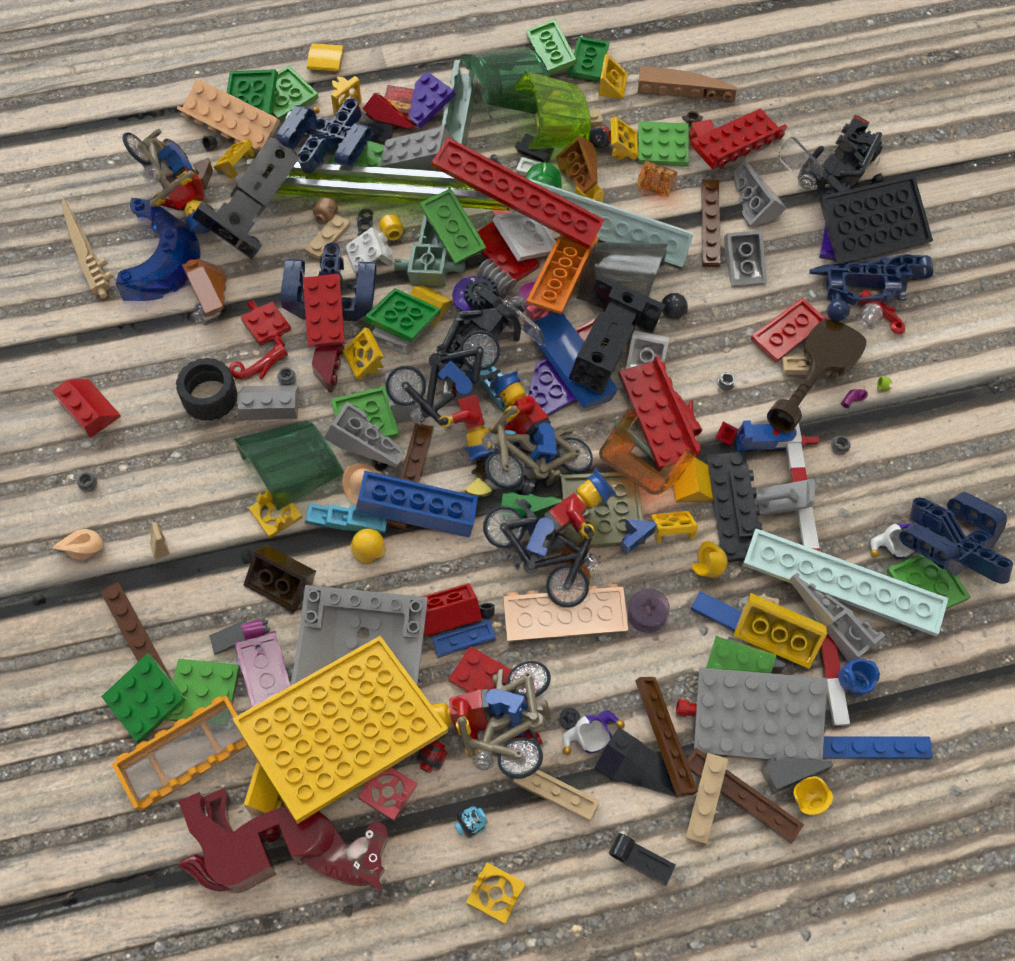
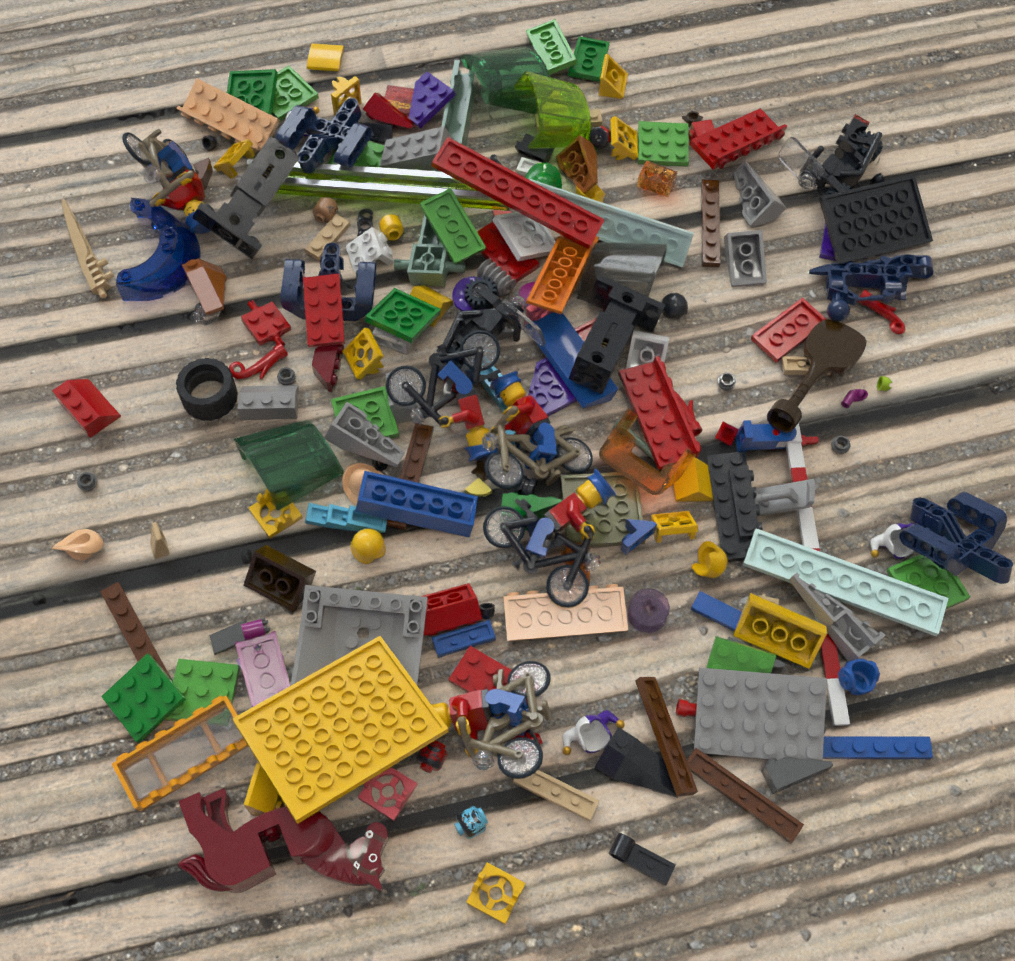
black tile [559,708,580,730] -> none
medium nougat slope [637,66,737,101] -> none
tan plate [686,753,728,844] -> none
yellow helmet [793,776,833,816] -> none
clear head [856,303,884,330] -> none

